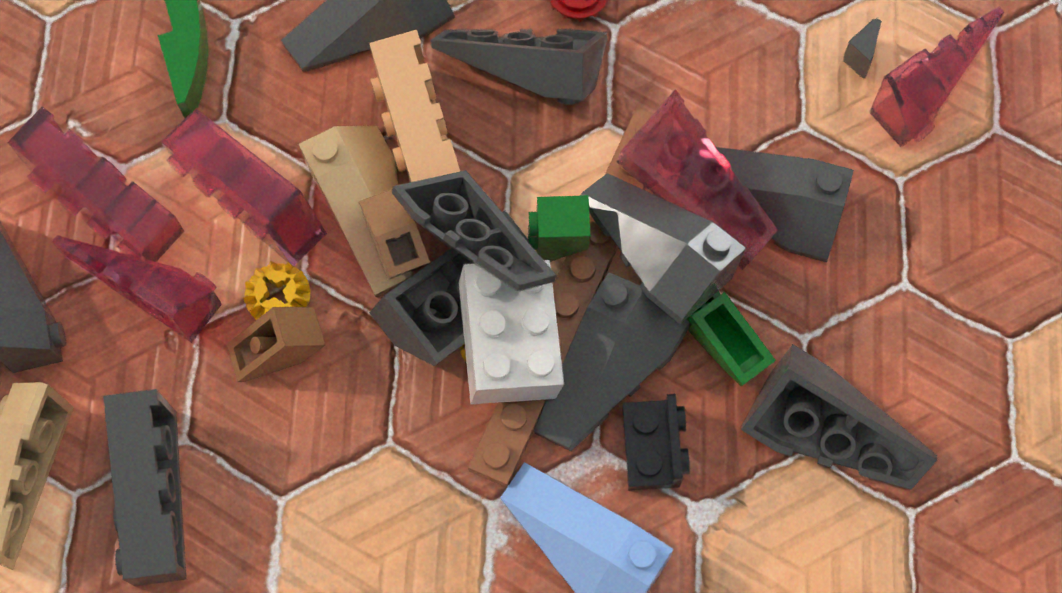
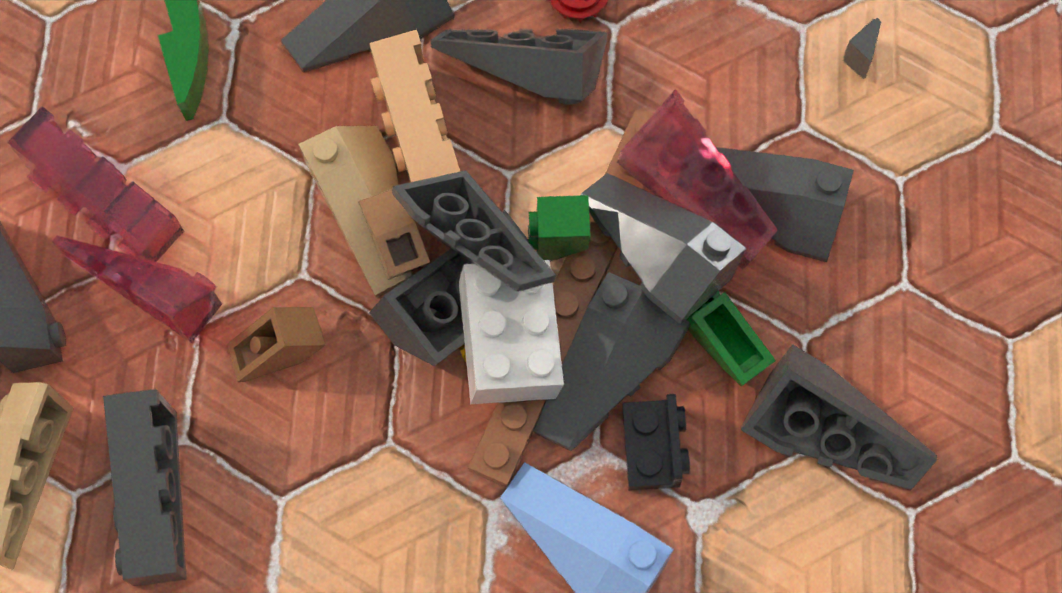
clear pink wedge [161,109,327,266] -> none
yellow gear [243,261,311,320] -> none
clear pink wedge [869,7,1005,147] -> none

